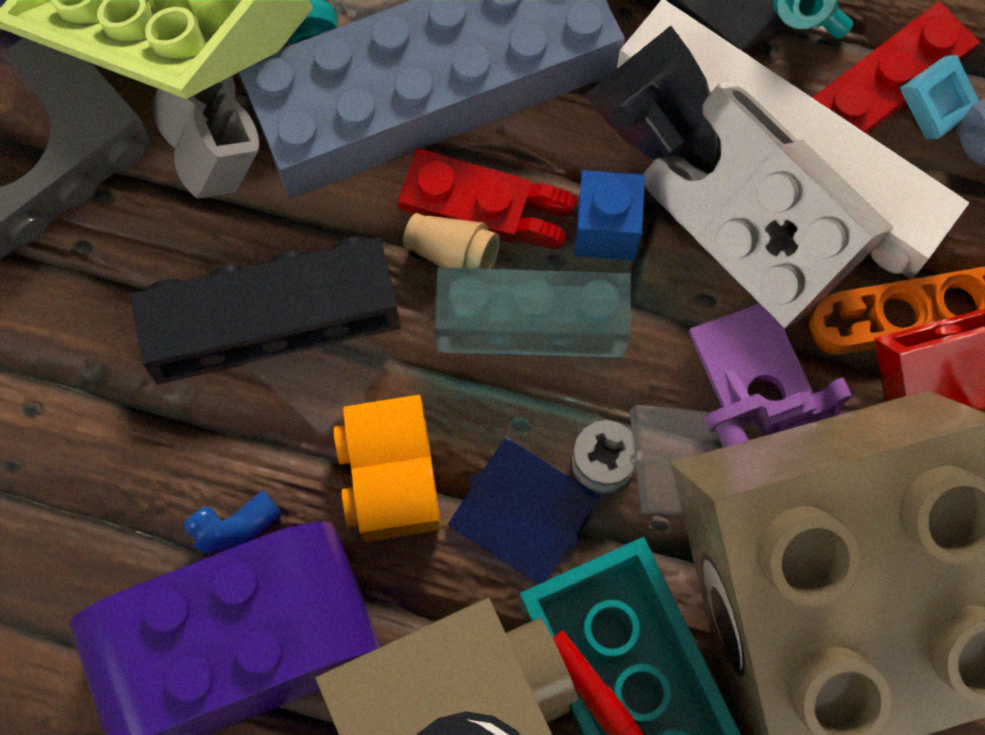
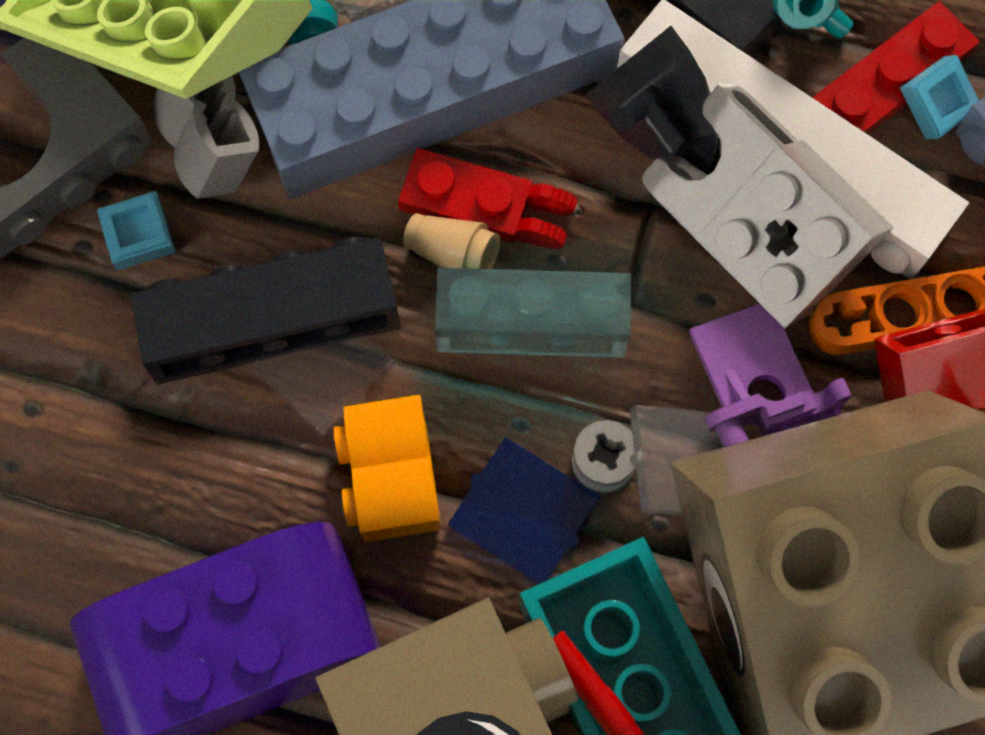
blue arm [184,490,283,554] -> none
blue brick [574,170,645,261] -> none
none -> medium azure tile [97,191,176,271]

